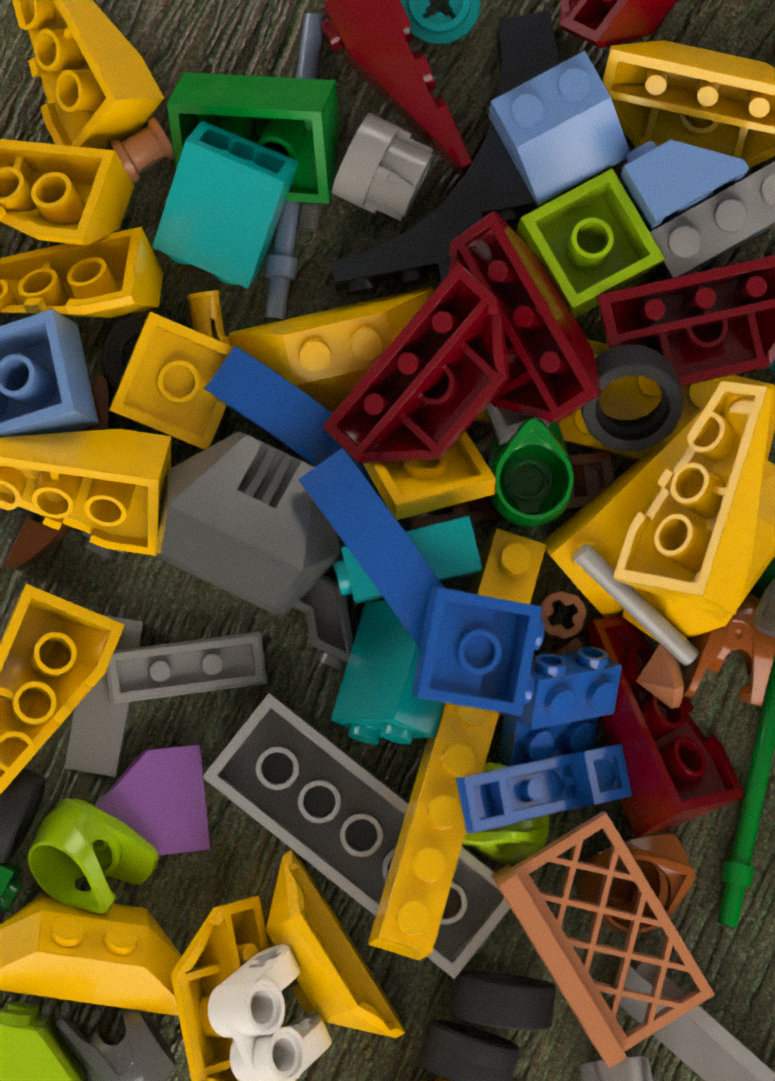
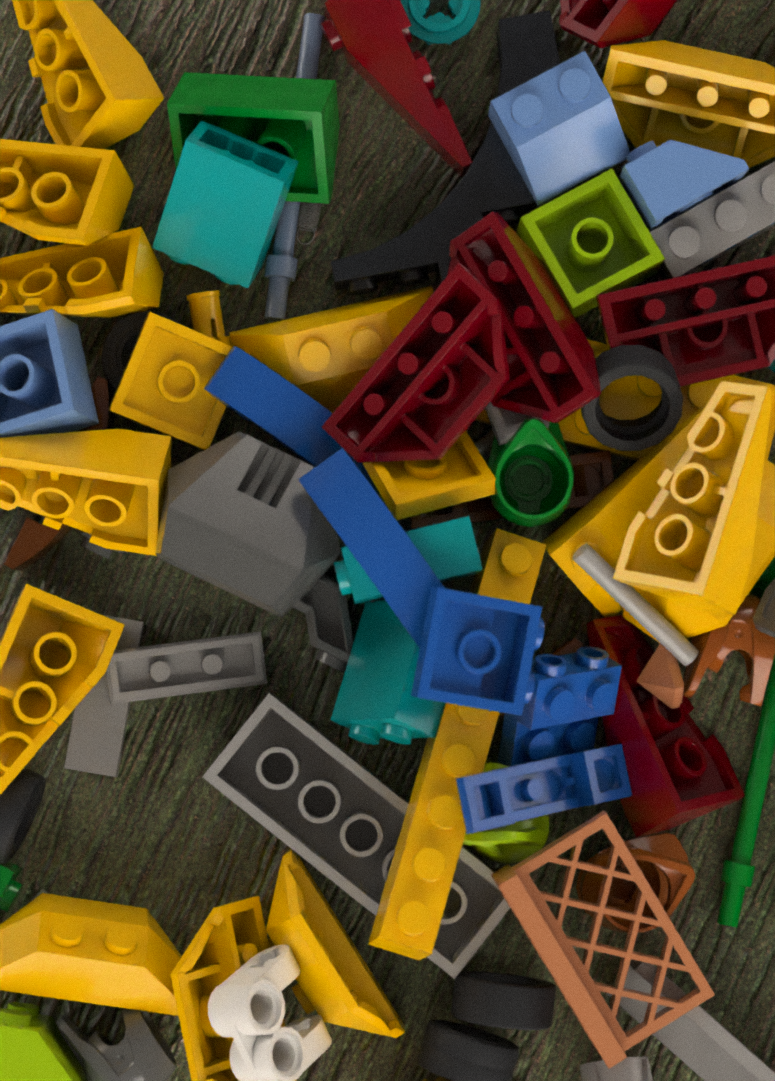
lime helmet [28,798,158,914] -> none
medium lavender slope [95,744,210,855] -> none
nougat bush [110,117,174,183] -> none
light grey piece [332,113,434,221] -> none
nougat bush [539,591,587,639] -> none

